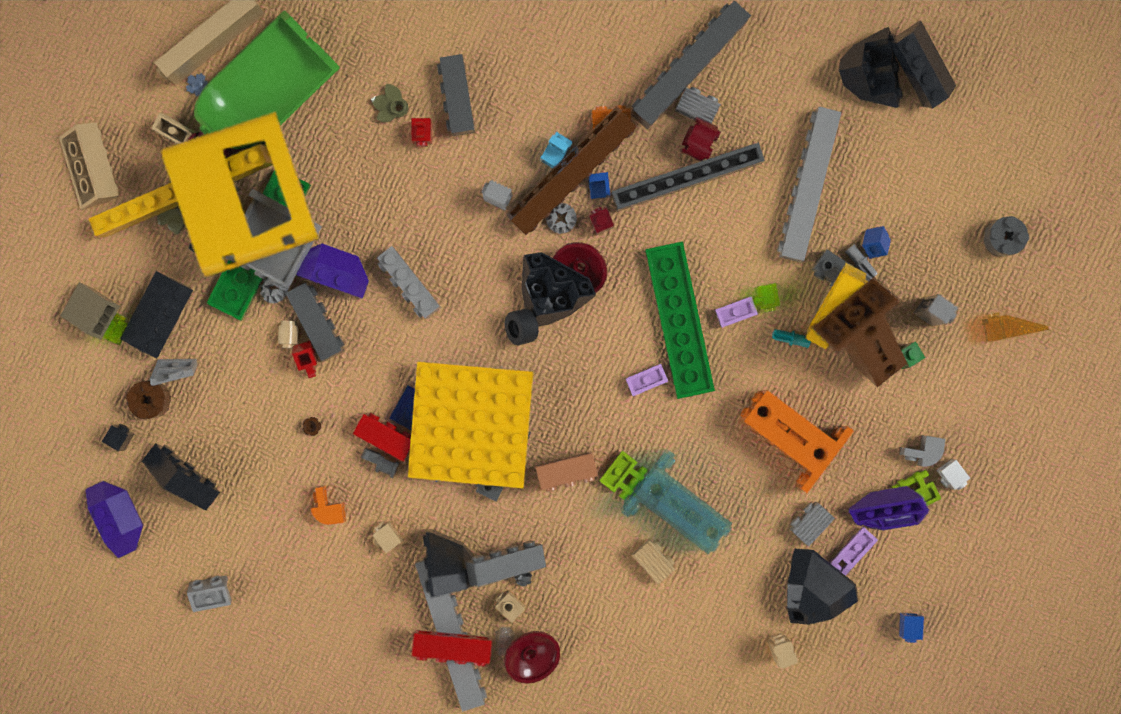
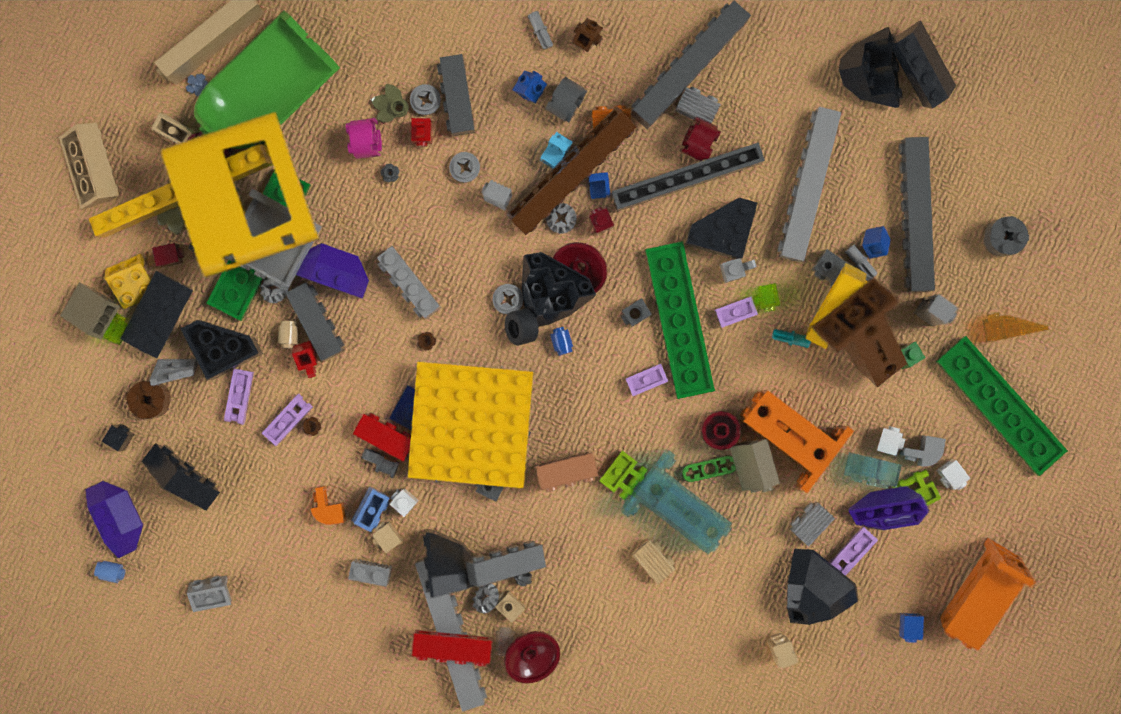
none -> medium blue brick [94,560,126,583]
none -> yellow bracket [105,253,151,309]
none -> dark red brick [152,243,185,268]
none -> black brick [181,320,263,380]
none -> lavender plate [224,369,254,425]
none -> lavender plate [262,394,313,446]
none -> dark pink brick [346,118,382,159]
none -> light grey brick [348,559,392,587]
none -> medium blue brick [352,486,389,532]
none -> dark grey plate [381,164,399,182]
none -> white brick [390,488,419,517]
none -> light grey gear [410,84,441,116]
none -> reddish brown plate [417,332,436,351]
none -> light grey gear [449,152,480,183]
none -> light grey gear [472,584,499,614]
none -> light grey gear [493,284,523,314]
none -> blue brick [512,70,547,104]
none -> light grey axle [527,11,553,50]
none -> dark grey brick [545,76,587,123]
none -> blue brick [550,326,573,356]
none -> reddish brown brick [572,18,603,52]
none -> dark grey brick [621,298,652,327]
none -> bright green beam [682,456,736,482]
none -> black brick [685,198,758,259]
none -> dark red brick [700,411,740,450]
none -> light grey brick [720,258,757,283]
none -> dark tan brick [730,439,780,493]
none -> clear light blue brick [844,452,902,489]
none -> white brick [877,426,906,456]
none -> dark grey brick [899,137,935,292]
none -> green plate [936,336,1068,476]
none -> orange brick [940,538,1036,651]

